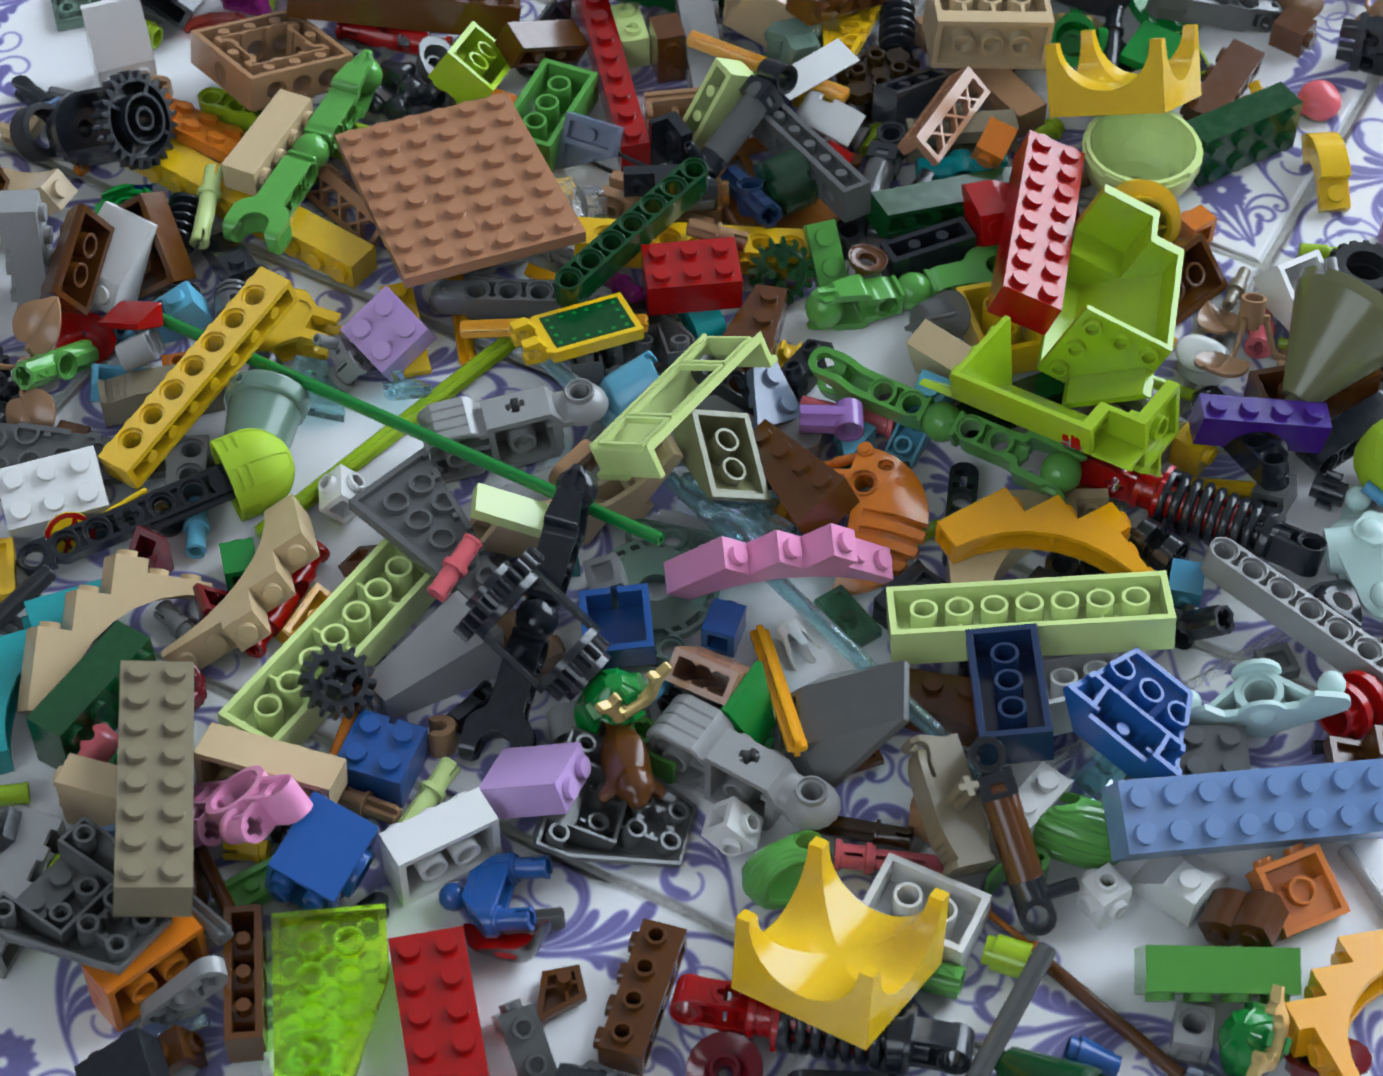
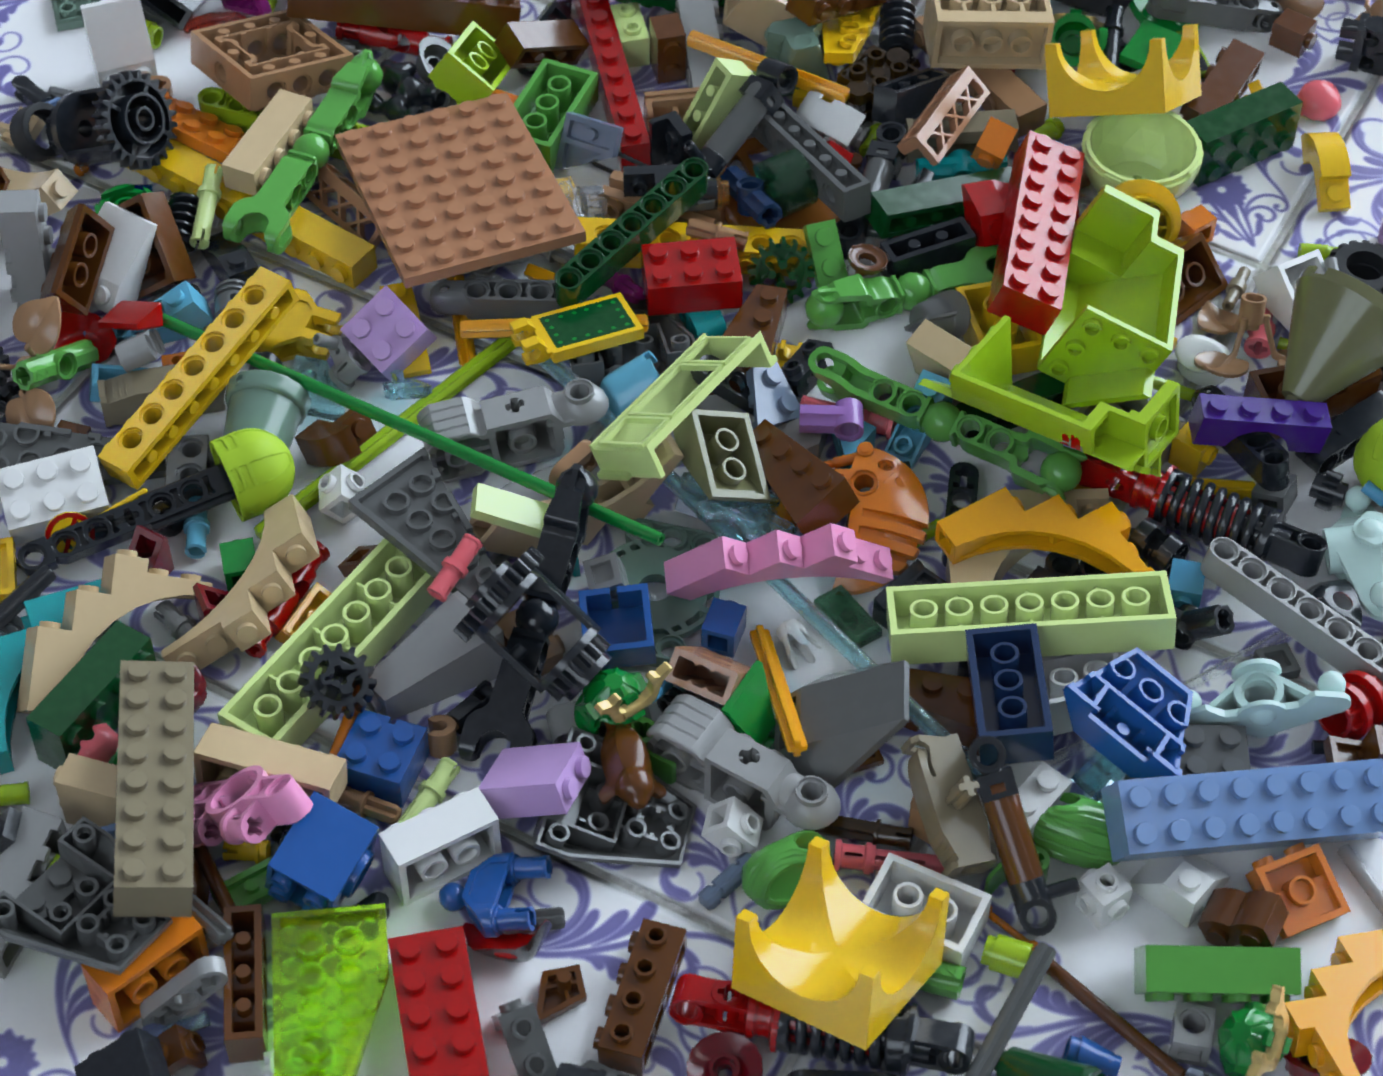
white sticker [784,39,860,100] -> none
none -> reddish brown brick [294,409,377,467]
none -> sand blue axle [698,852,752,910]

